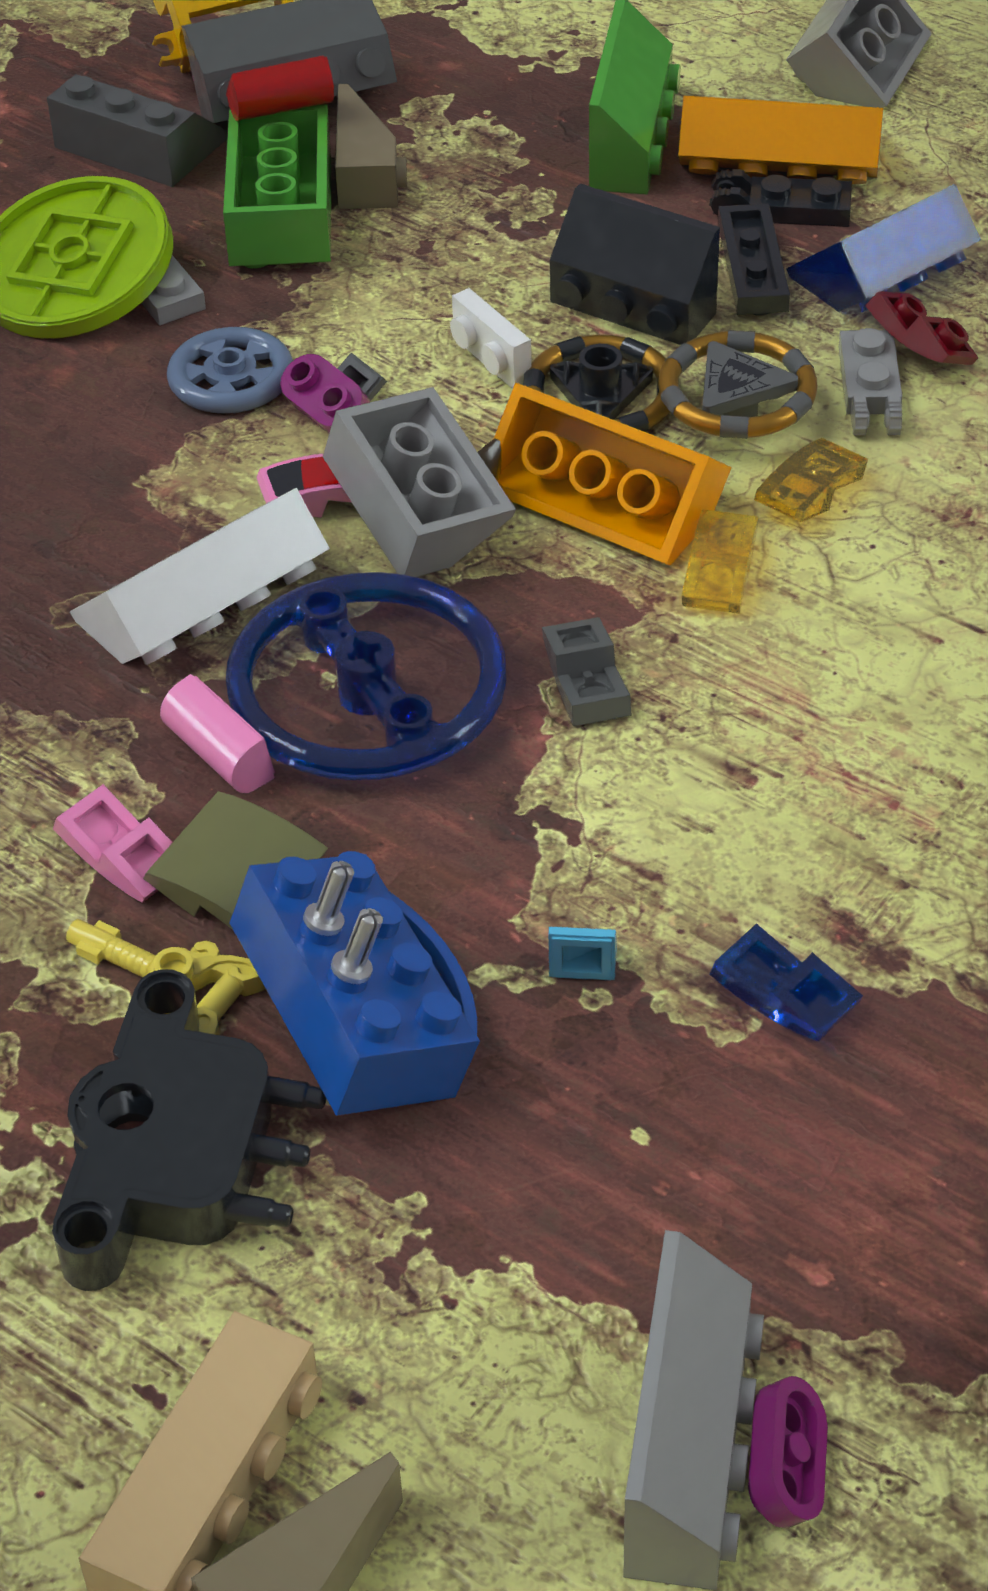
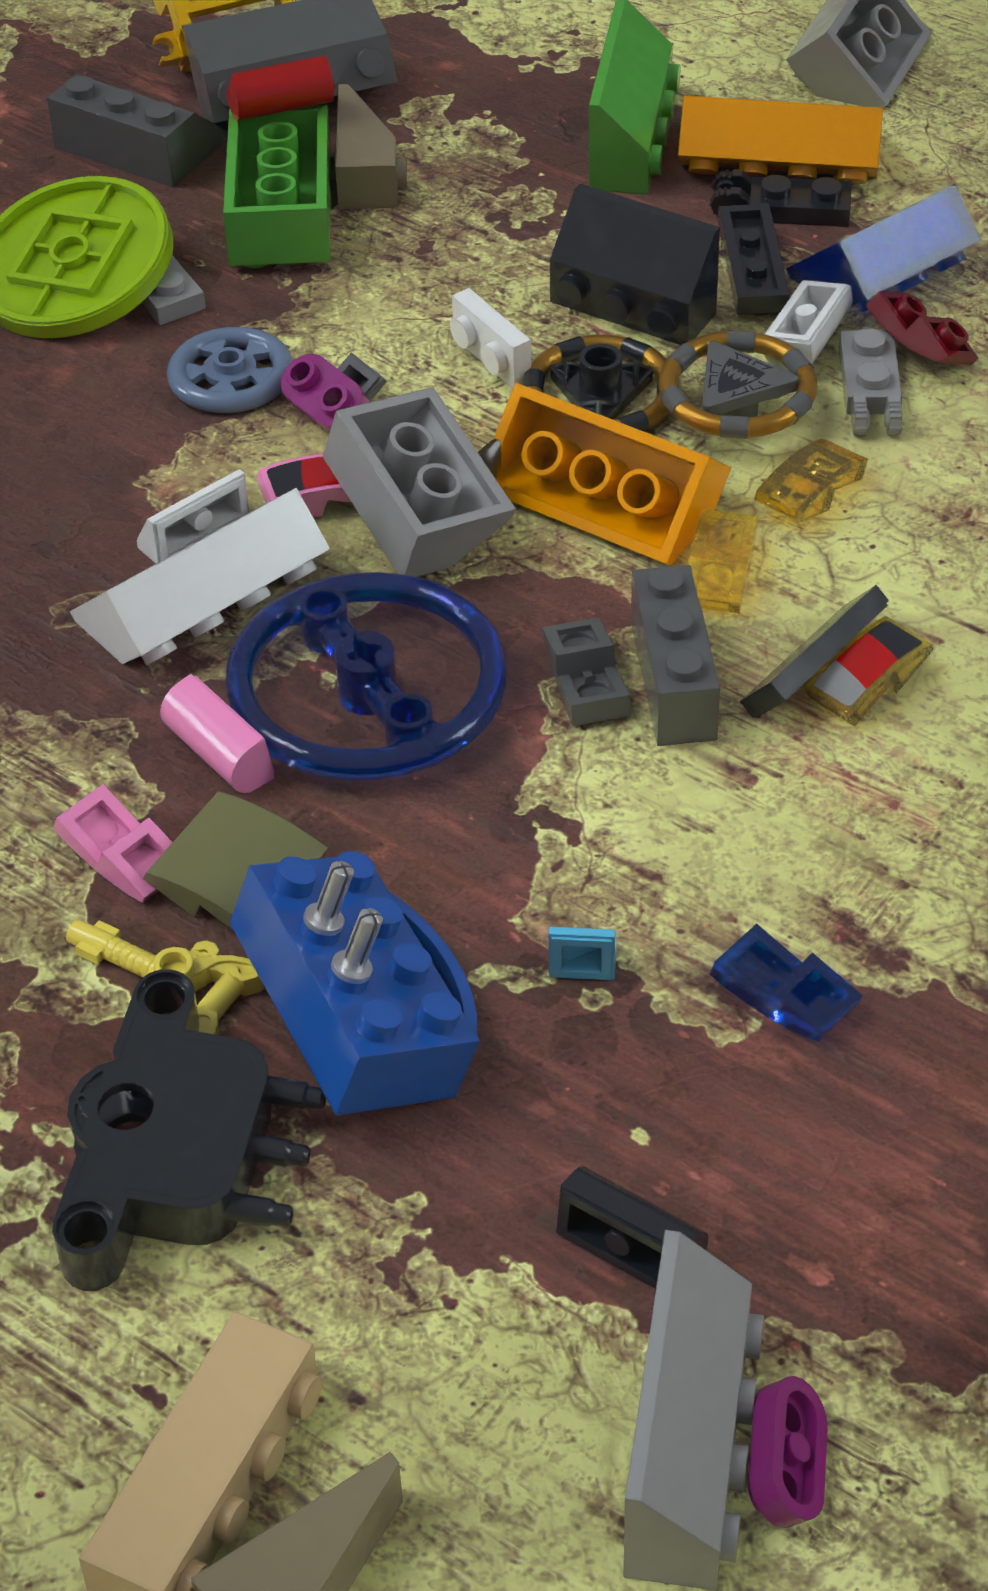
none -> white slope [137,469,249,564]
none -> black brick [556,1166,709,1288]
none -> dark grey brick [631,565,720,746]
none -> black tile [740,585,889,718]
none -> white brick [764,280,853,372]
none -> slope [804,616,934,727]

